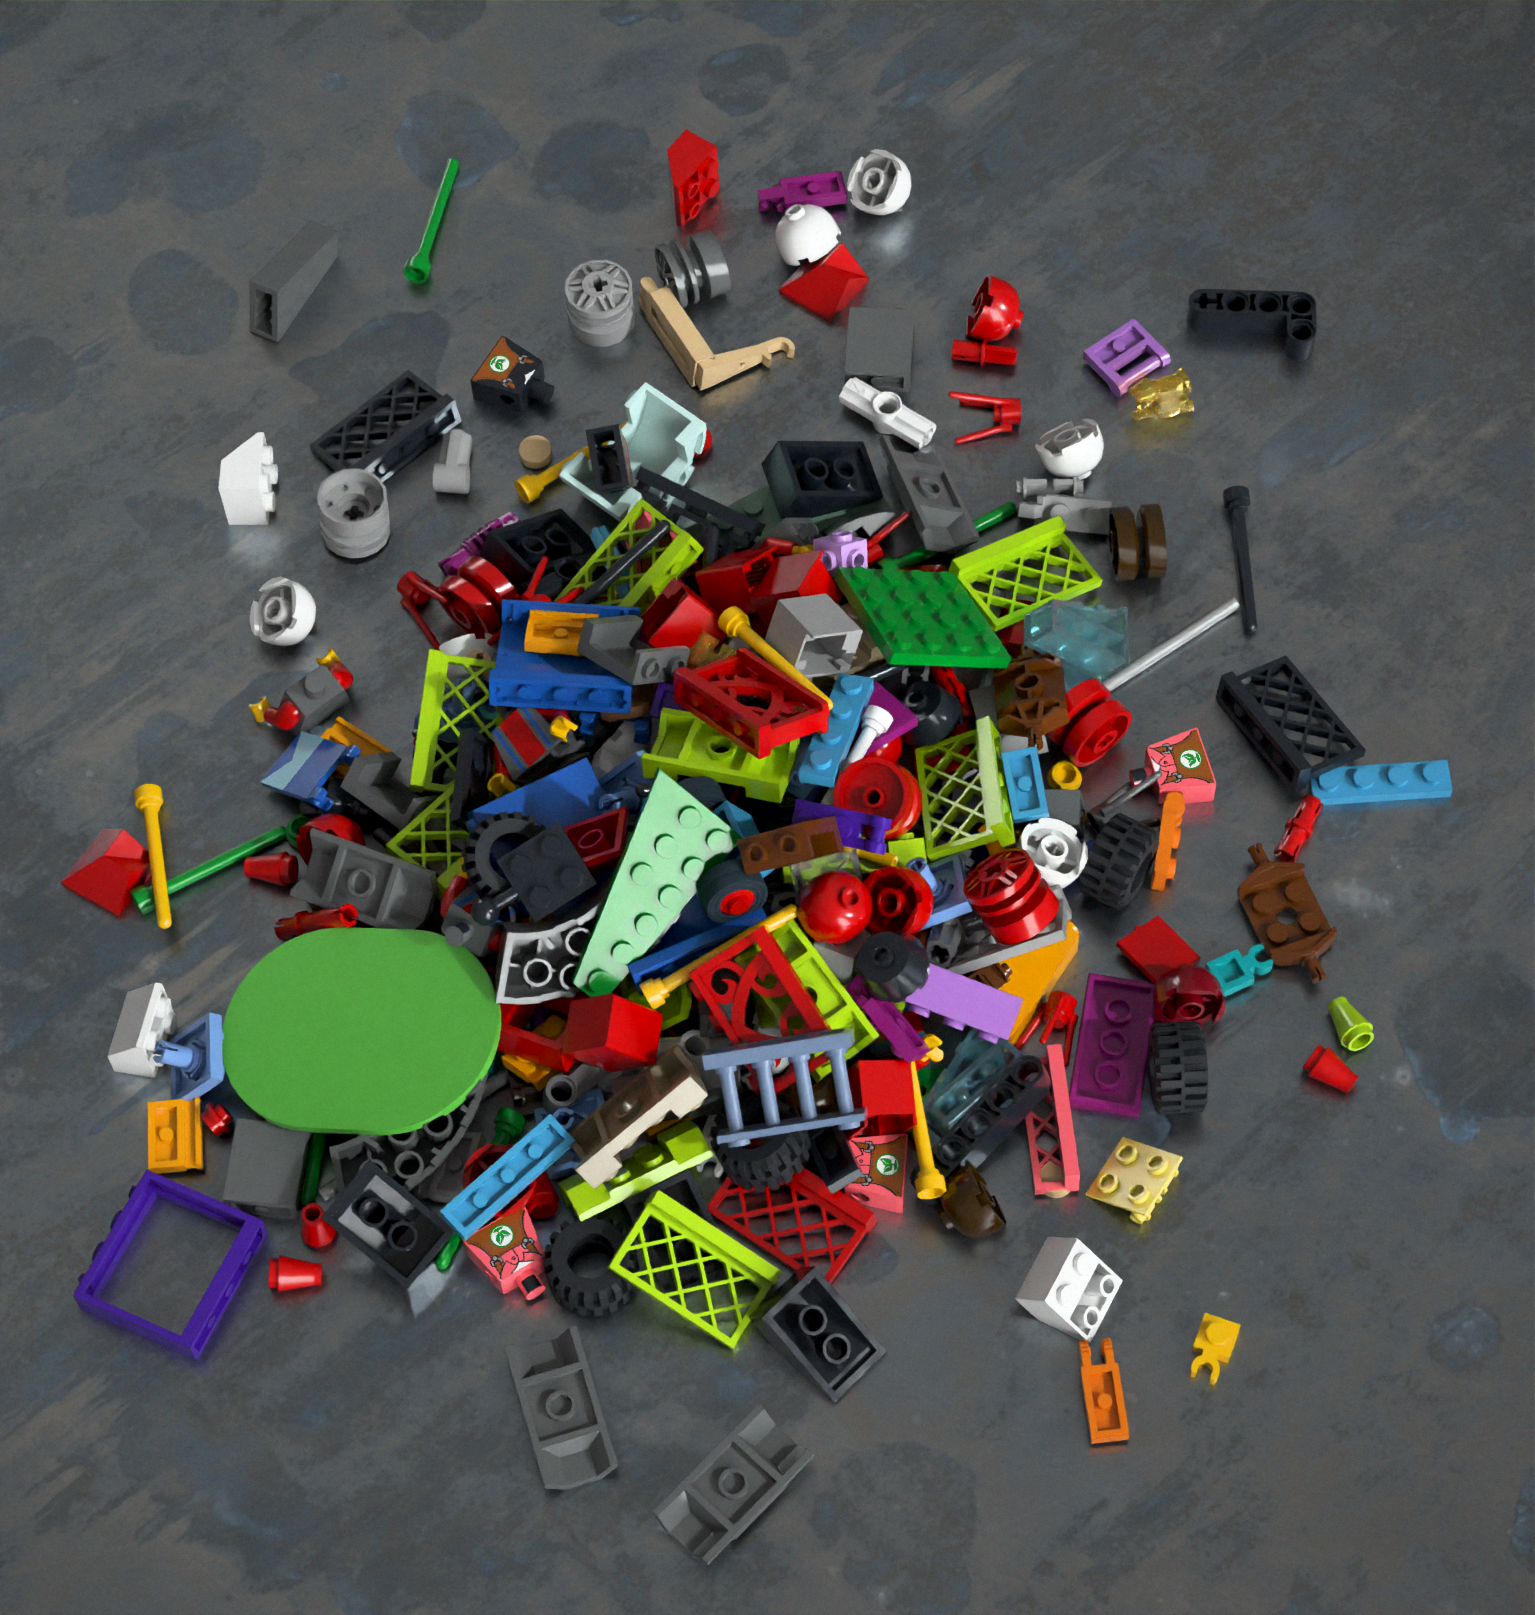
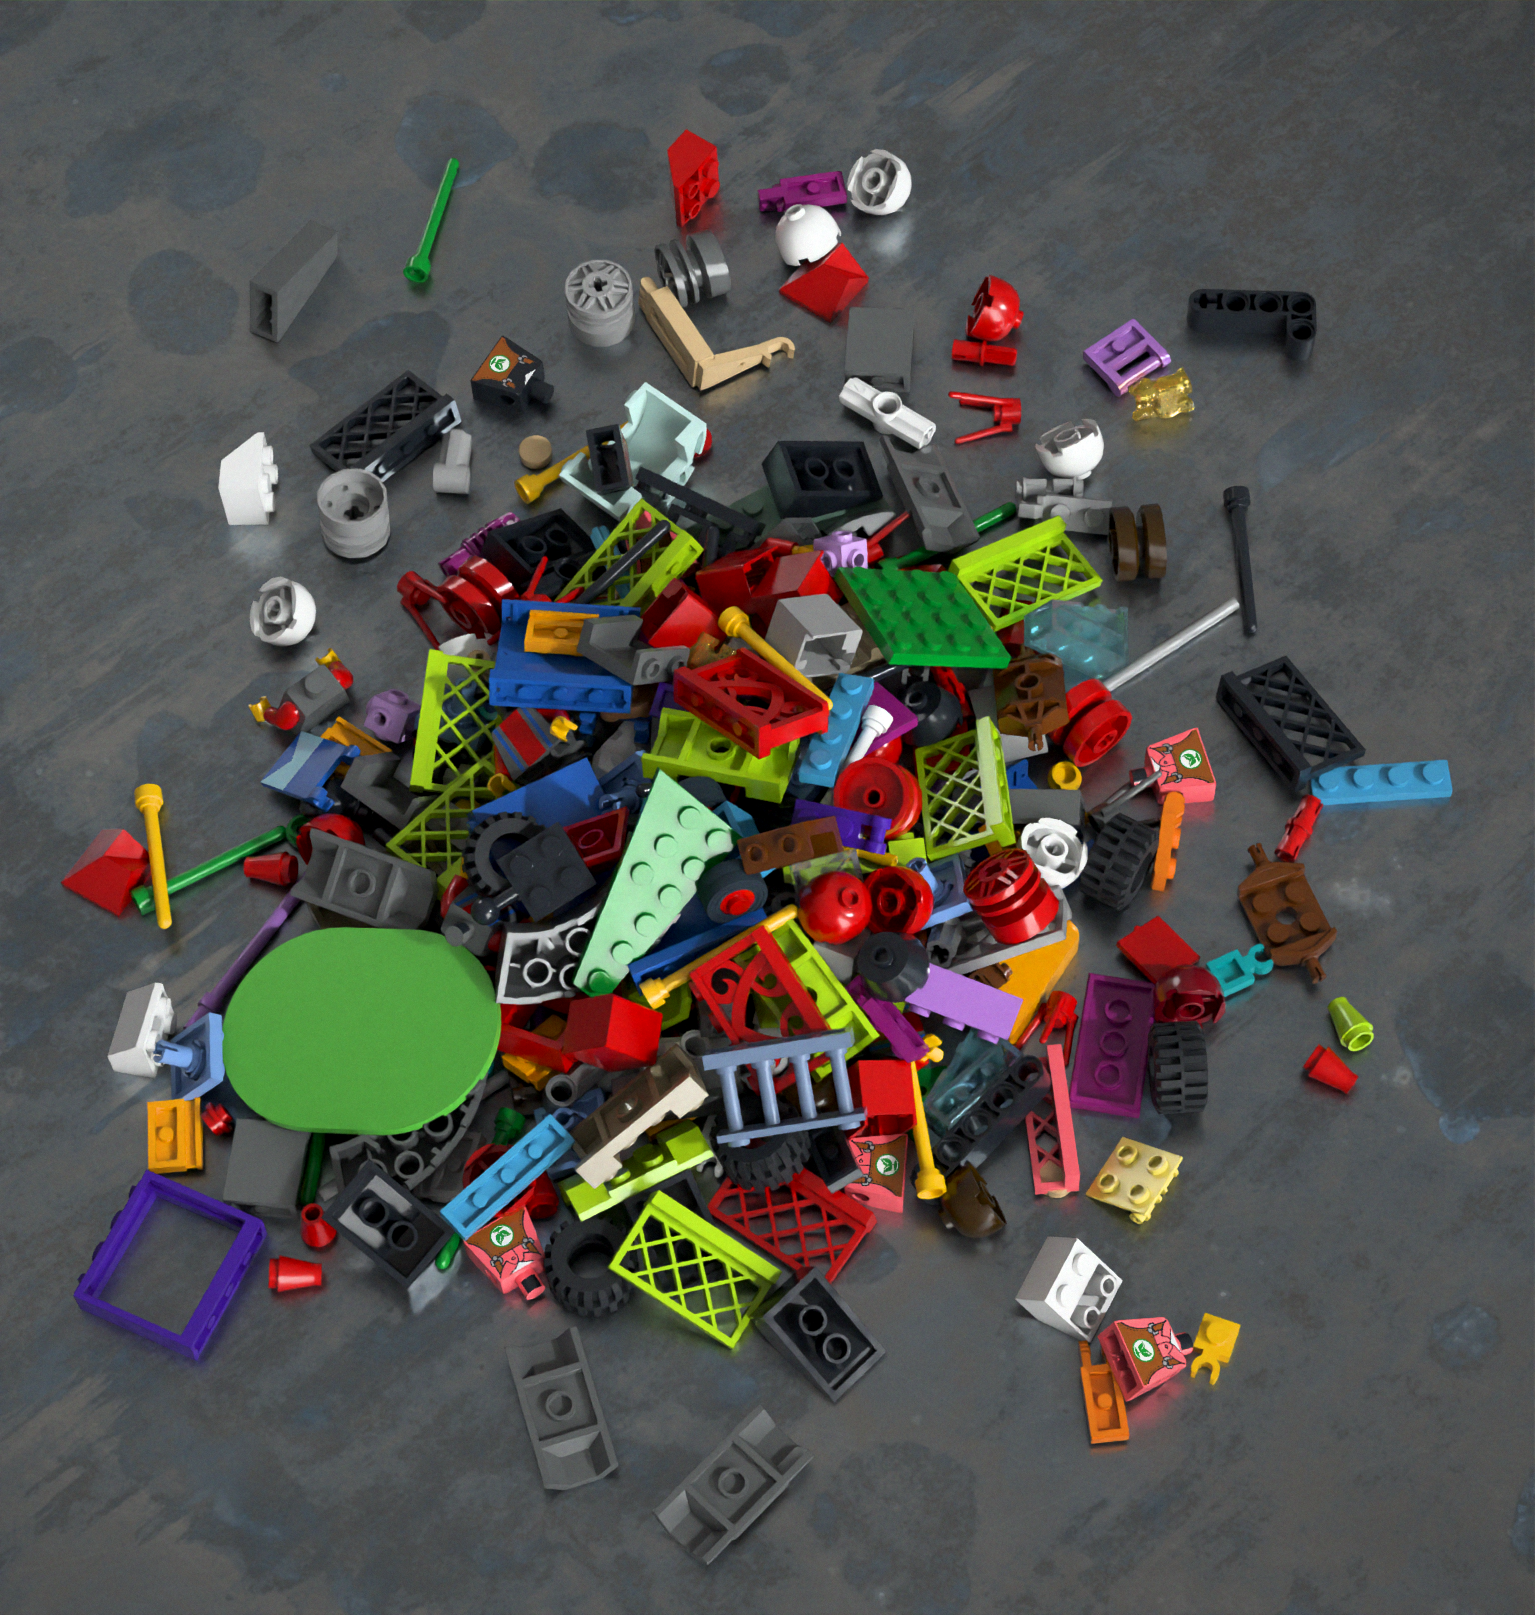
red pin [274,904,358,941] -> none
black plate [450,728,495,833] -> none
dark azure plate [1001,746,1050,824] -> none
none -> medium lavender bar [183,869,307,1030]
none -> lavender brick [364,689,421,744]
none -> torso [1097,1317,1193,1402]

